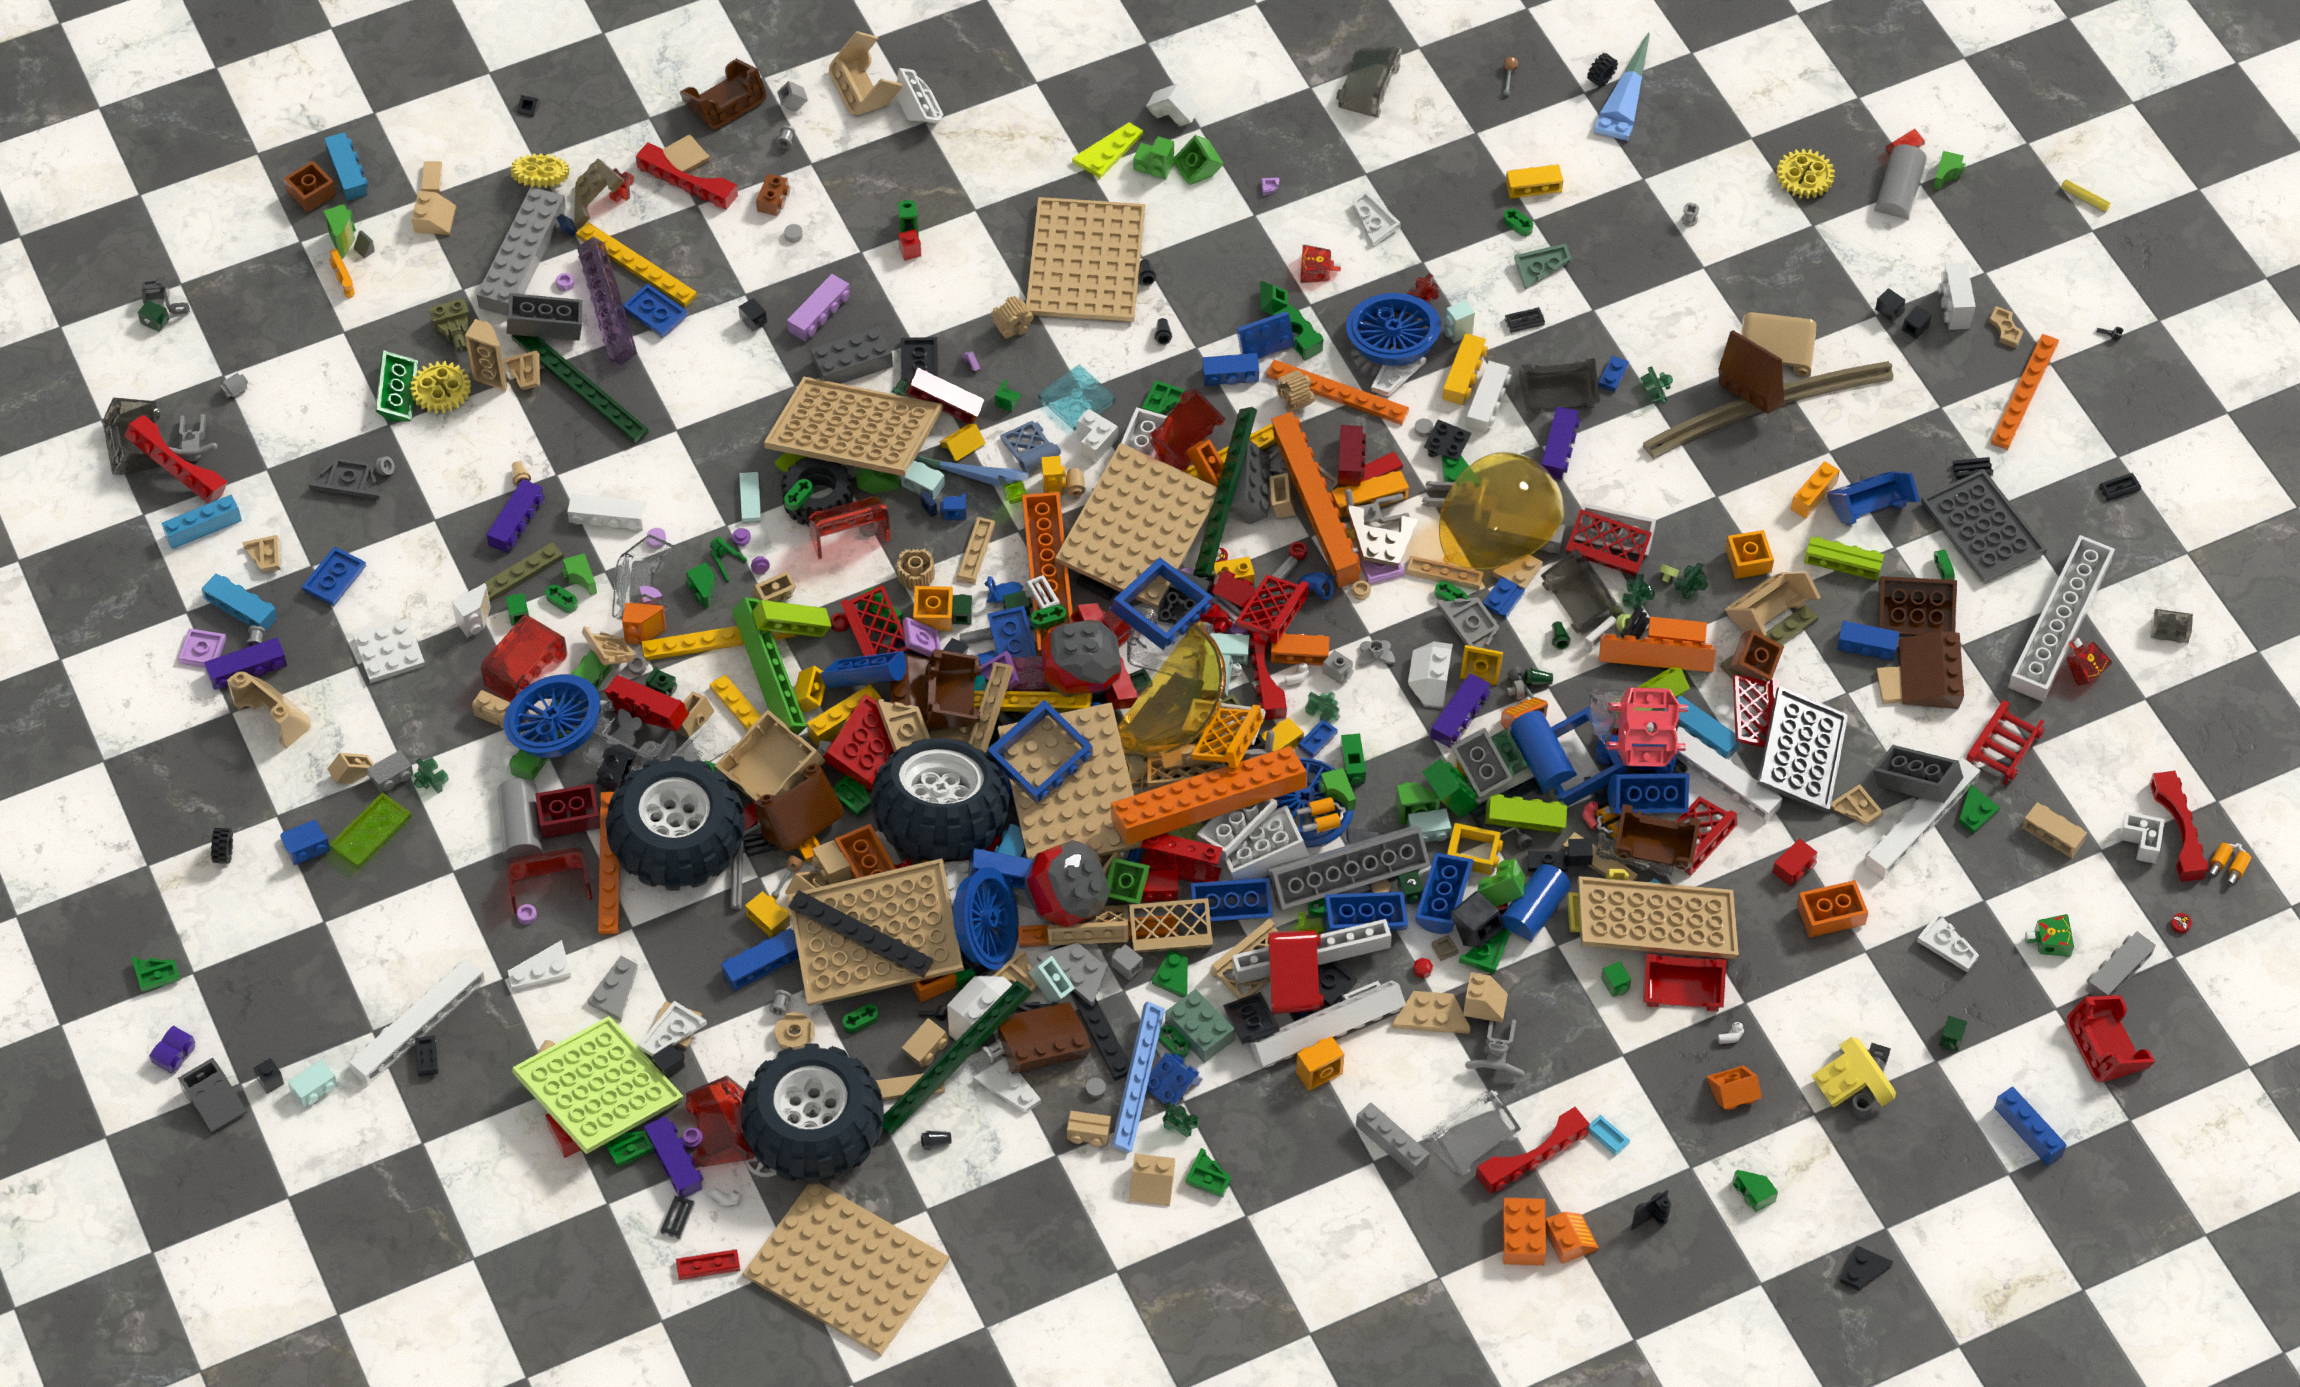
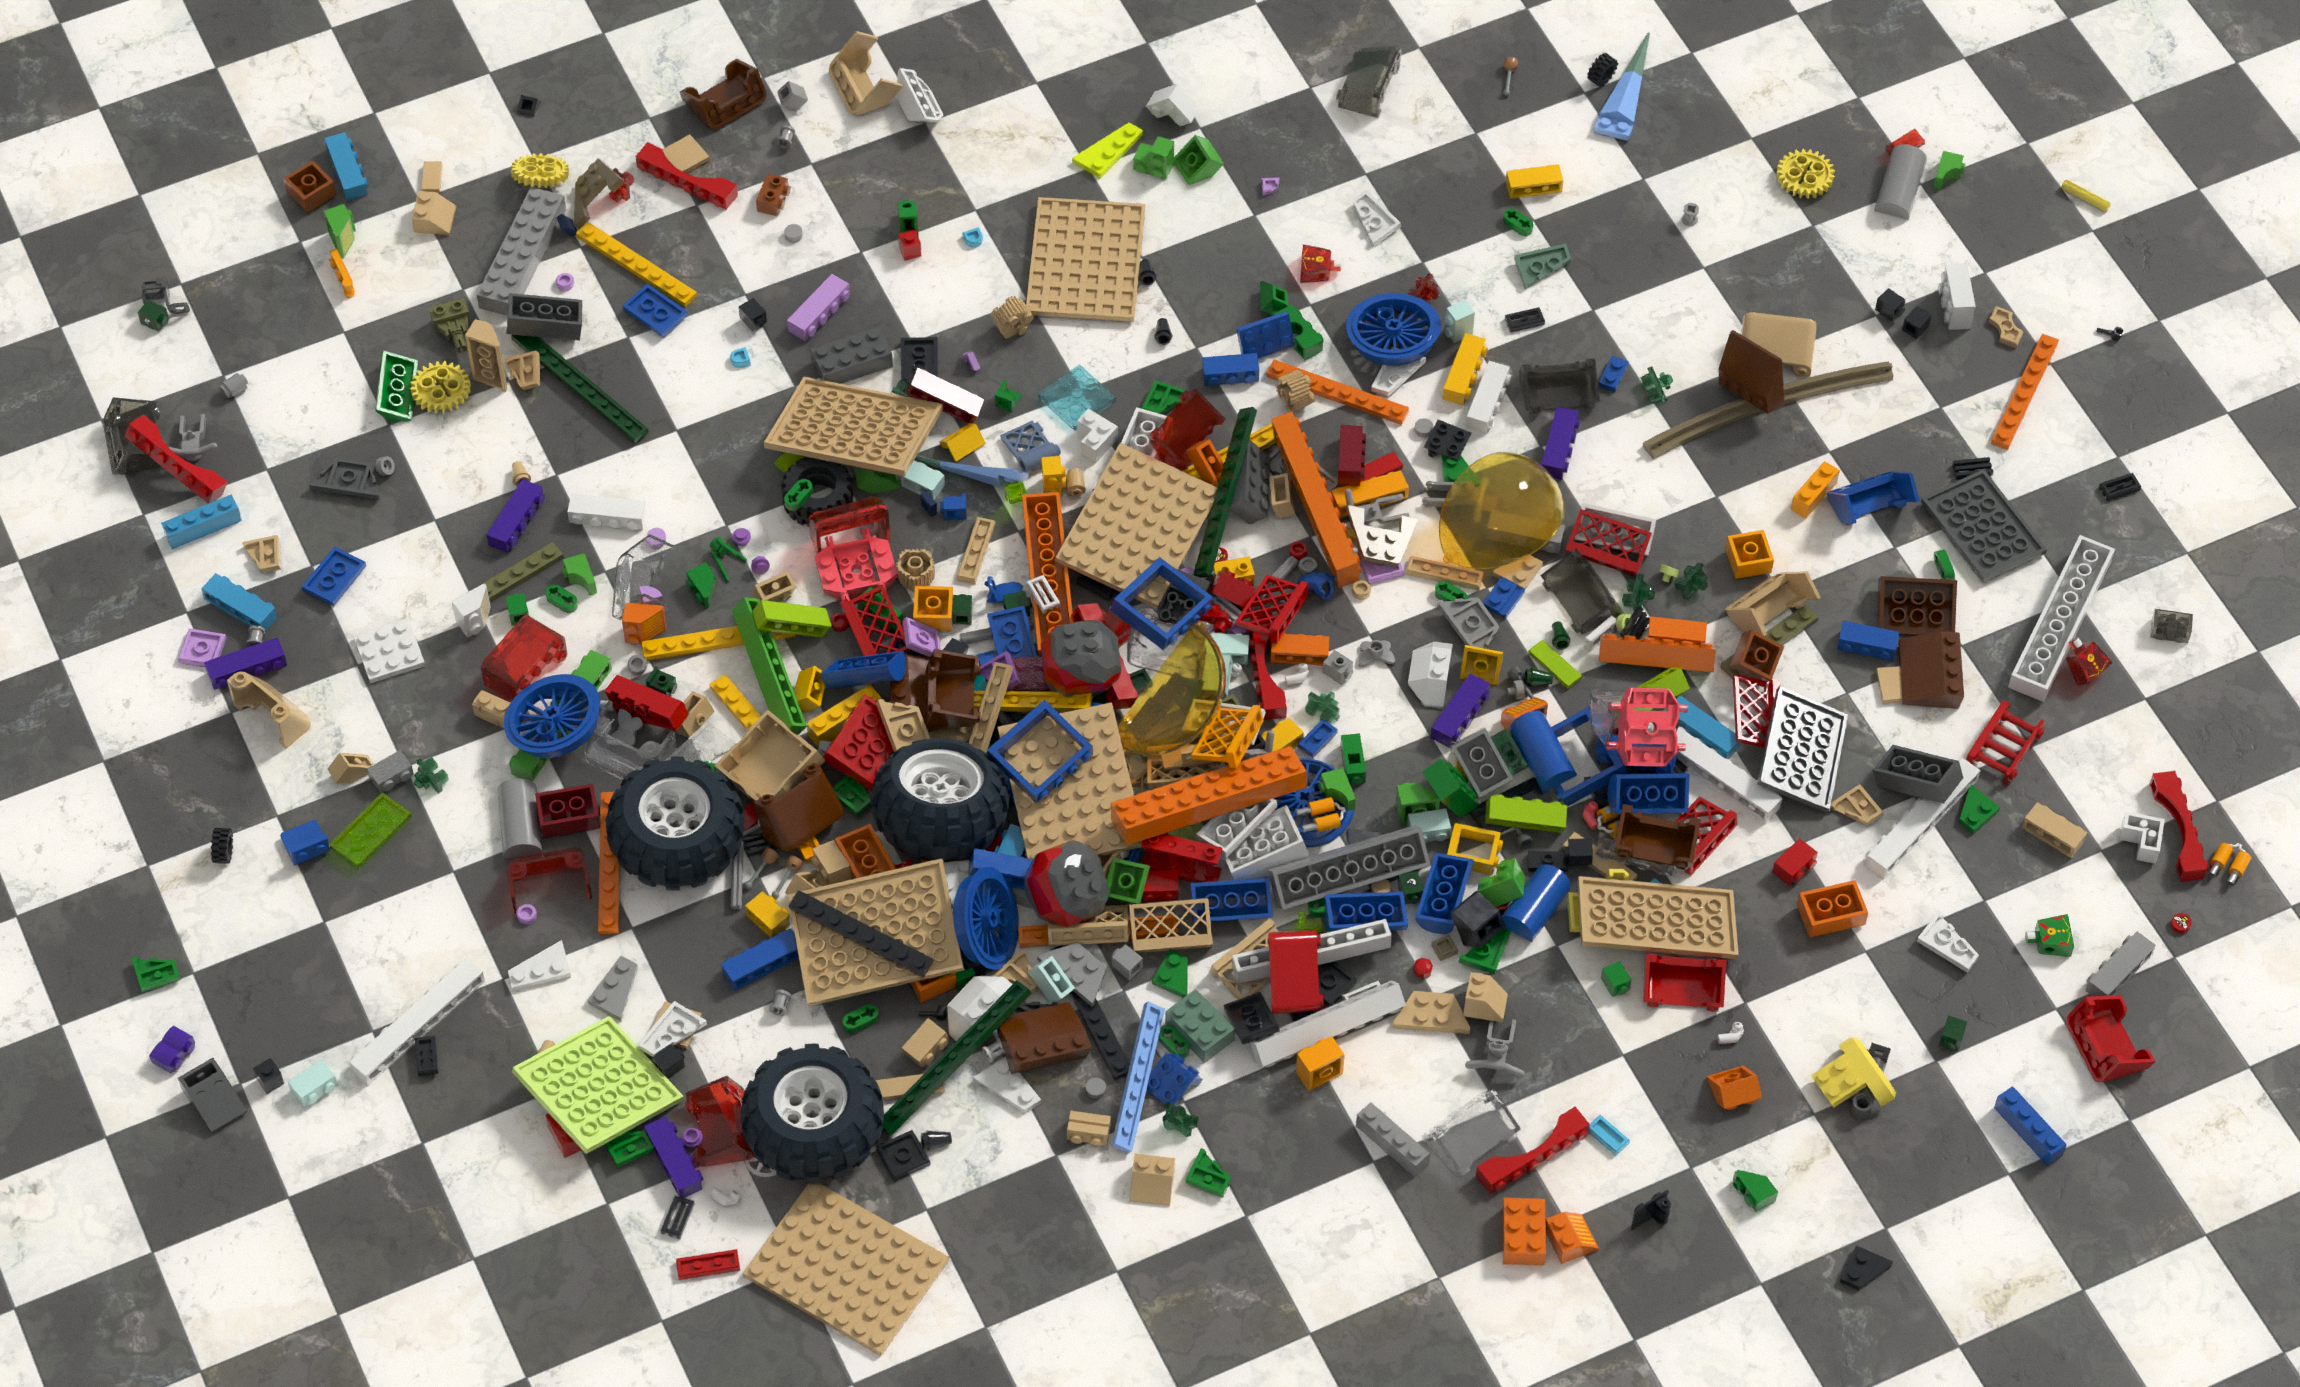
dark grey slope [354,230,375,258] -> none
clear purple brick [577,236,638,365] -> none
tan wing [582,626,635,665] -> none
black brick [596,745,636,792] -> none
light aqua tile [740,472,761,522] -> none
tan plate [774,1012,815,1050] -> none
green beam [1031,605,1066,629] -> none
lime brick [1804,537,1884,581] -> none
none -> medium azure tile [730,347,751,368]
none -> hinge [744,847,779,890]
none -> coral piece [815,528,898,601]
none -> black tile [876,1130,931,1182]
none -> medium azure tile [962,227,983,247]
none -> light grey tile [1298,557,1317,575]
none -> lime tile [1528,640,1582,690]

